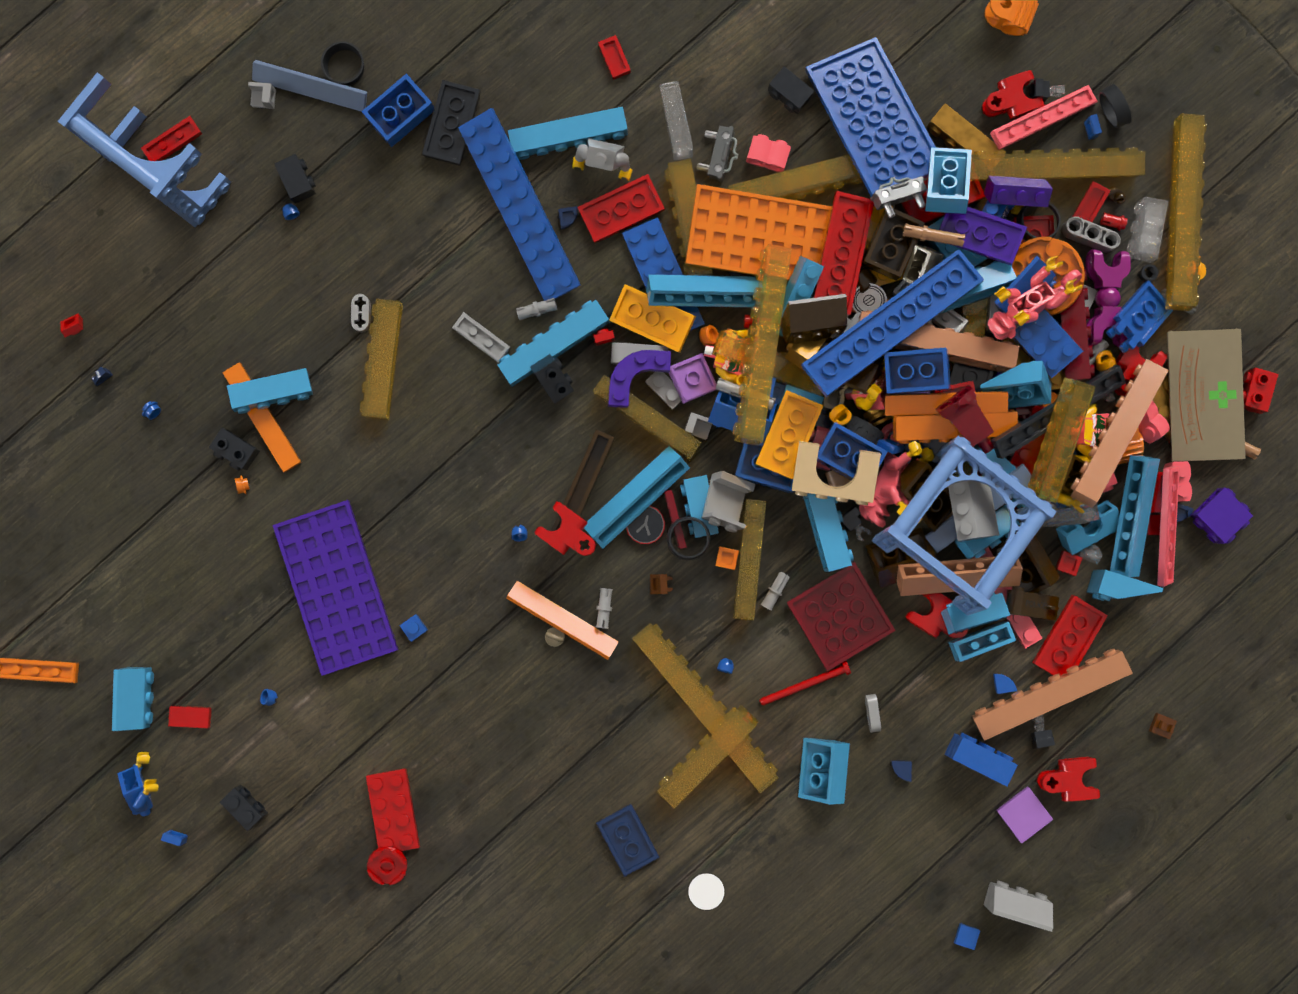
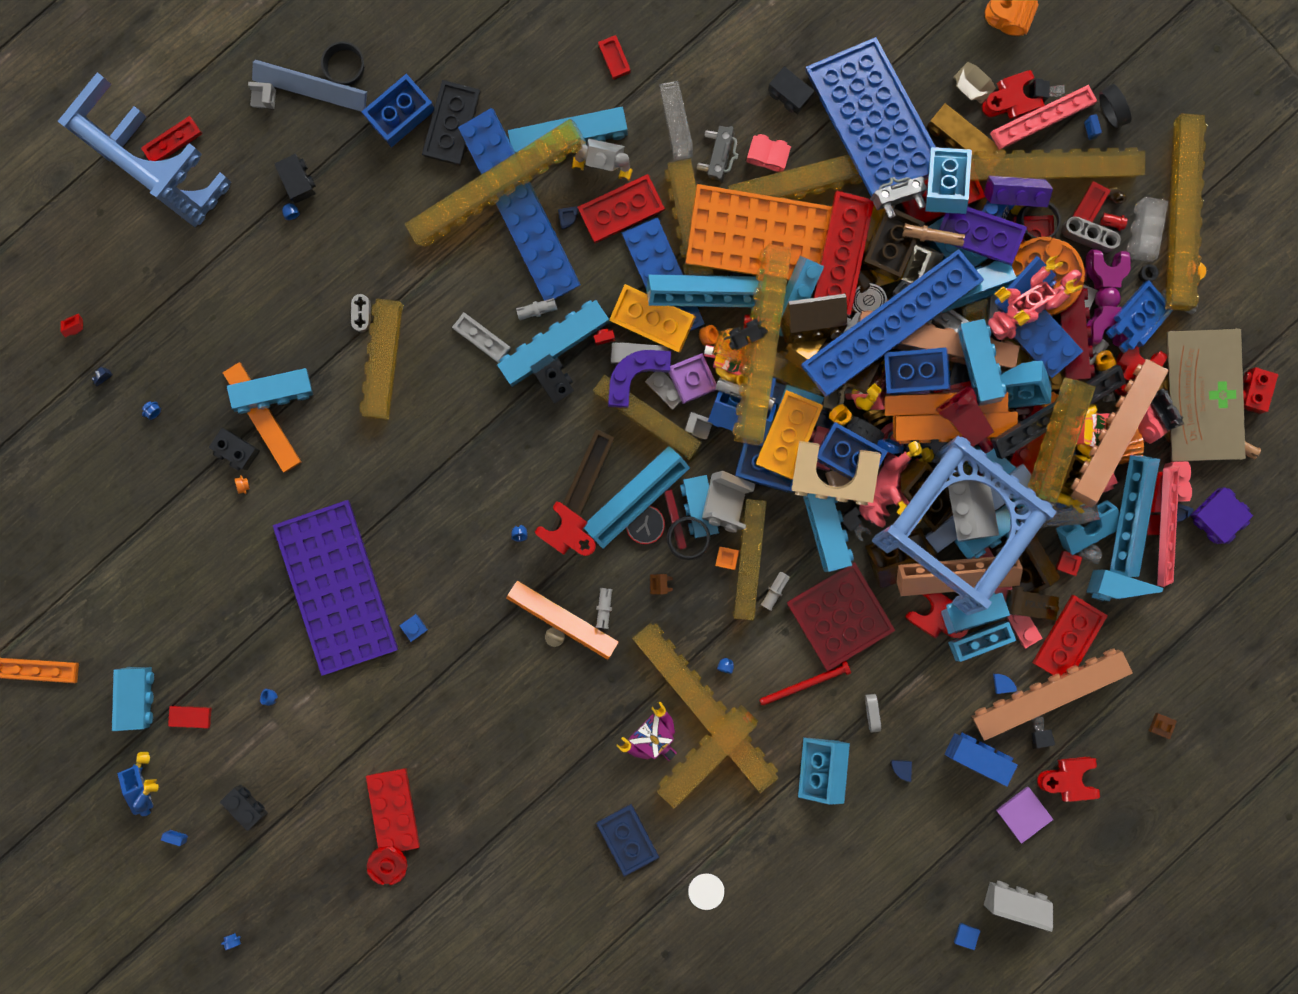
none -> blue plate [221,933,241,950]
none -> clear yellow brick [405,119,586,246]
none -> torso [616,702,677,761]
none -> black hinge [724,318,768,350]
none -> dark tan slope [953,62,996,104]
none -> dark azure brick [957,319,1006,406]
none -> black hinge [1151,388,1184,431]

